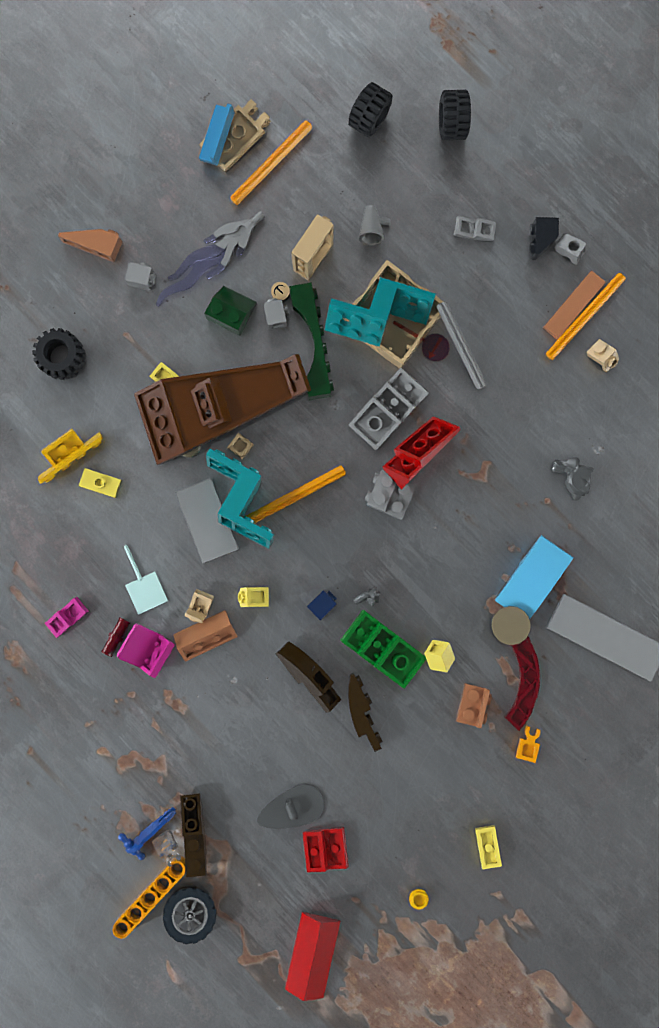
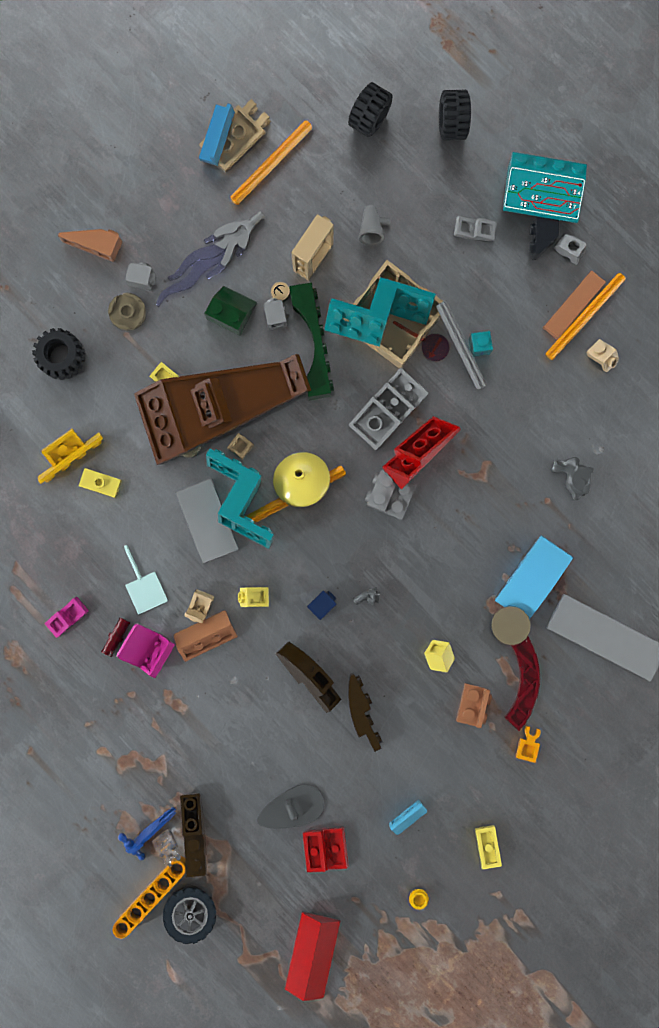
green slope [340,610,426,689] -> none
none -> dark tan tile [108,293,147,331]
none -> light yellow dish [273,452,330,507]
none -> medium azure slope [389,800,427,835]
none -> teal brick [468,331,493,357]
none -> teal slope [503,152,587,223]

